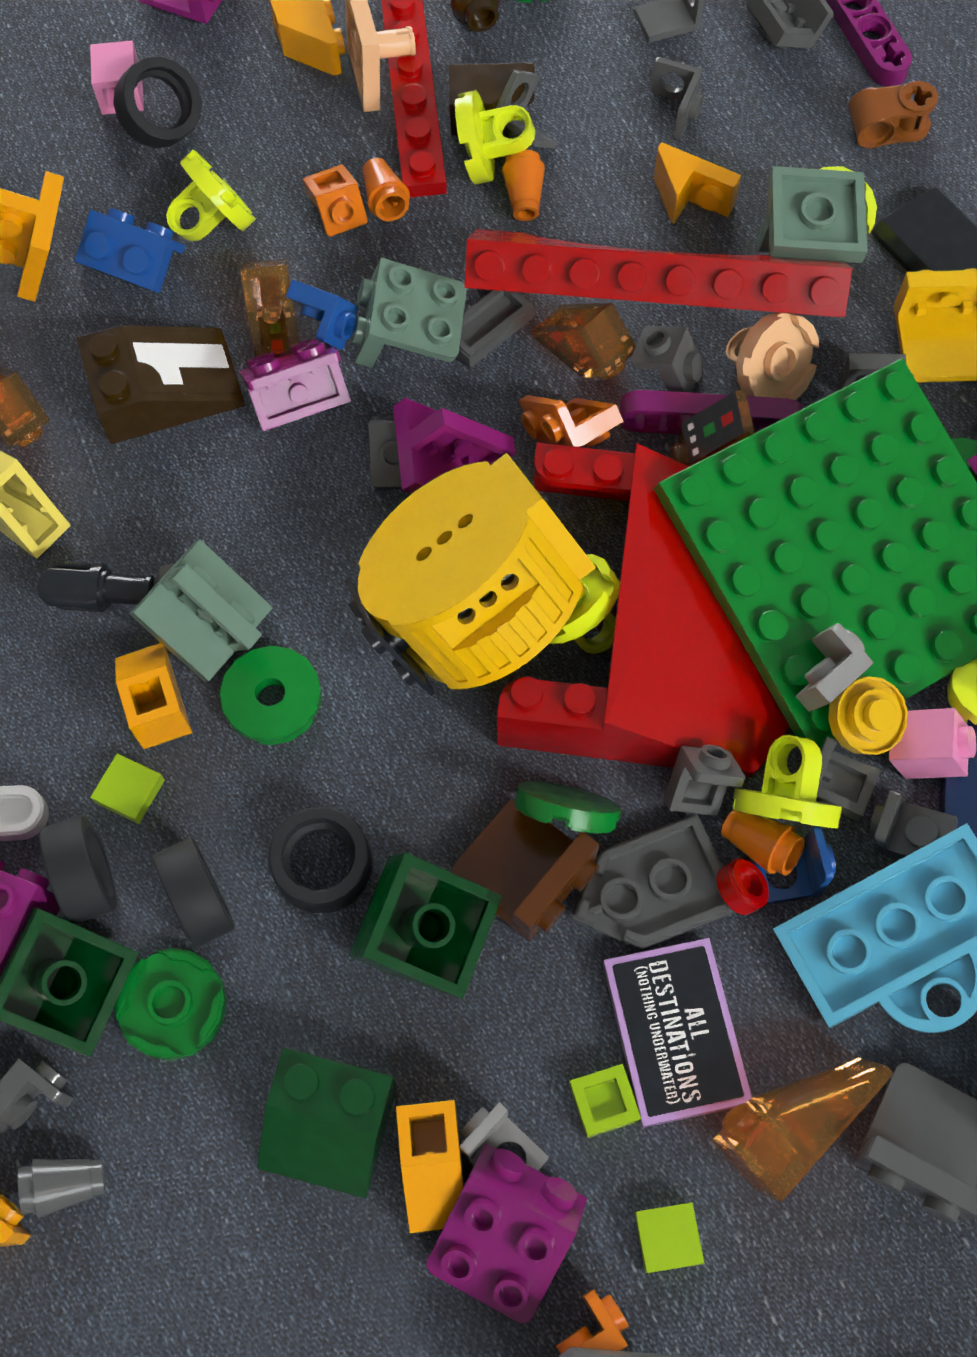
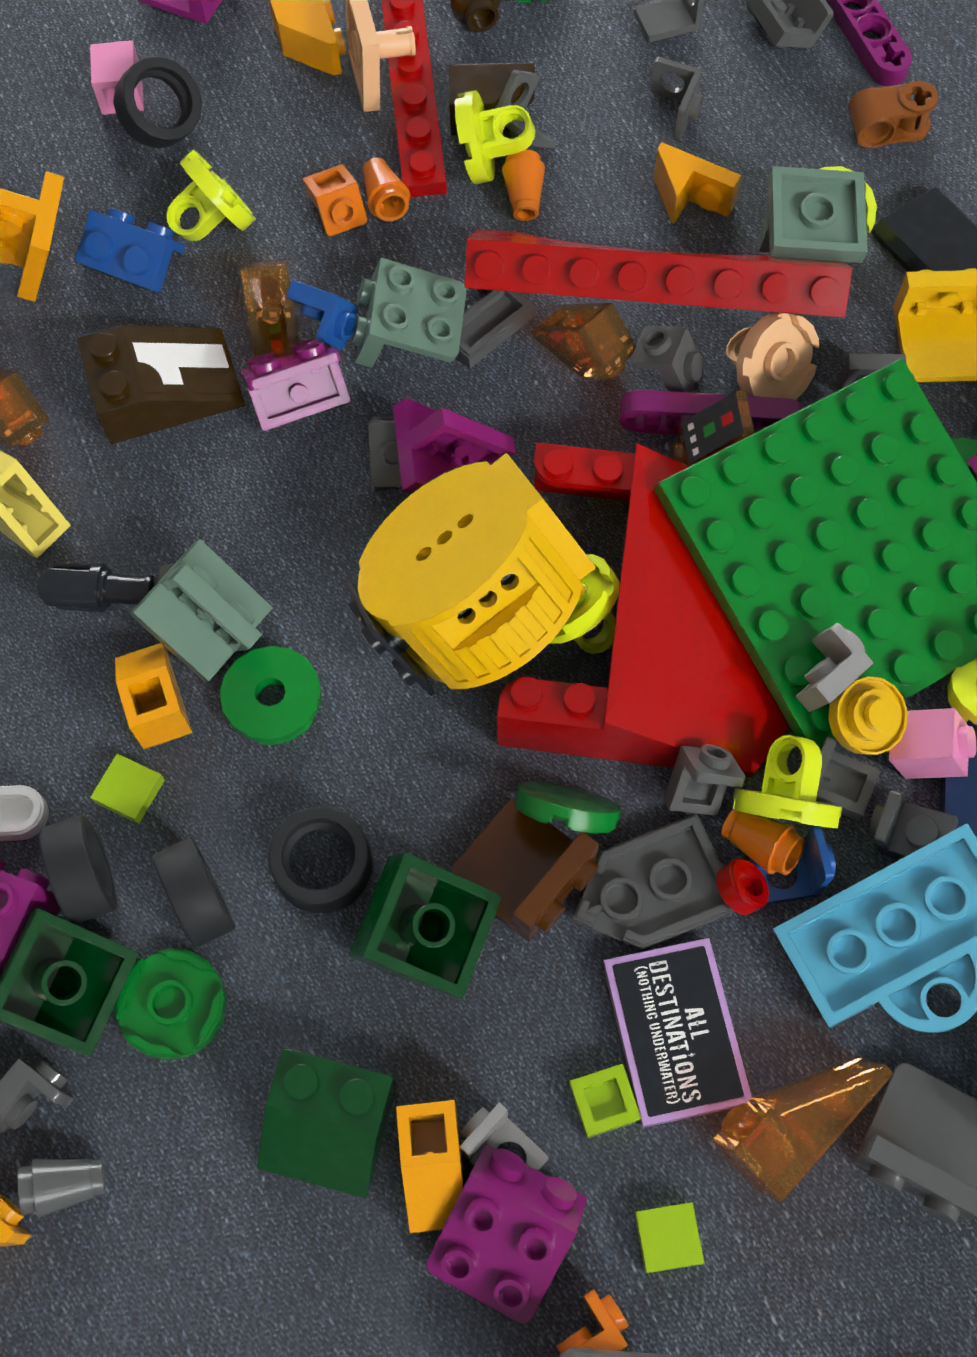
orange bracket [519,395,623,447] -> none

